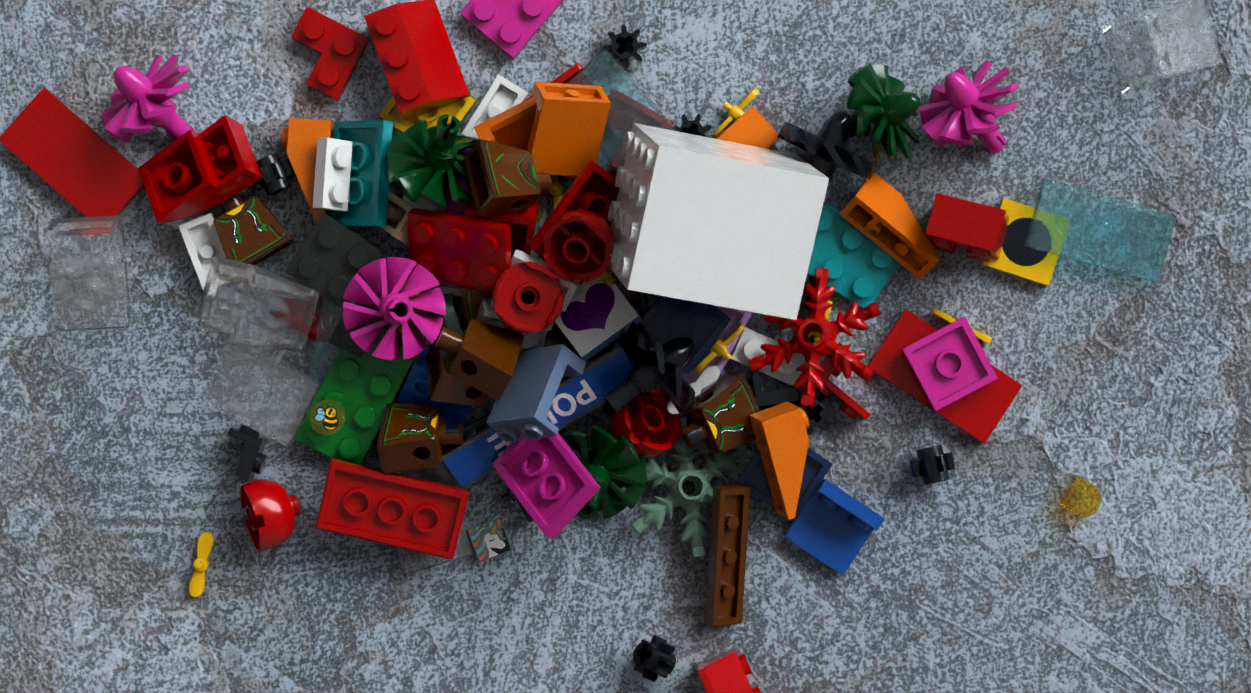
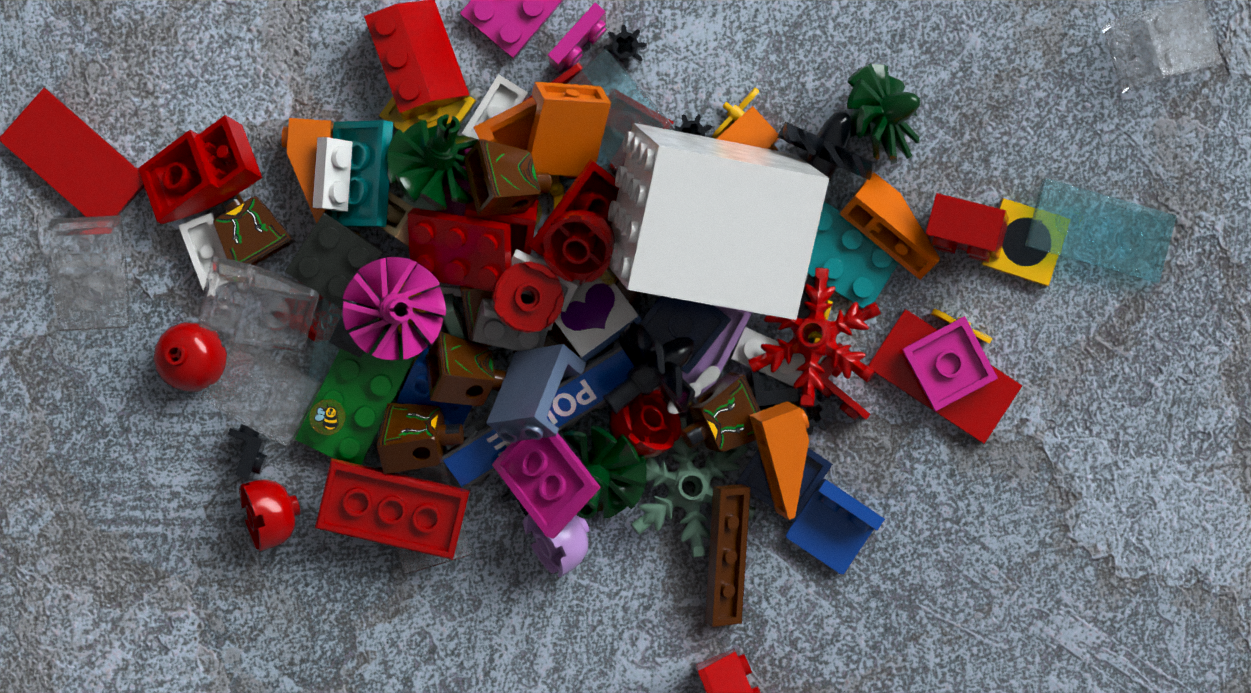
dark pink piece [101,54,195,142] -> none
yellow piece [189,532,214,597] -> none
black gear [254,153,295,196] -> none
red plate [291,7,370,101] -> none
reddish brown torso [435,319,524,401] -> none
tile [468,517,513,563] -> none
black gear [633,635,676,682] -> none
yellow piece [694,323,745,373] -> none
black gear [910,445,956,485] -> none
dark pink piece [920,61,1018,154] -> none
clear yellow tile [1058,475,1101,517] -> none
none -> red cylinder [153,322,227,392]
none -> lavender cylinder [523,514,589,577]
none -> dark pink plate [548,2,607,73]

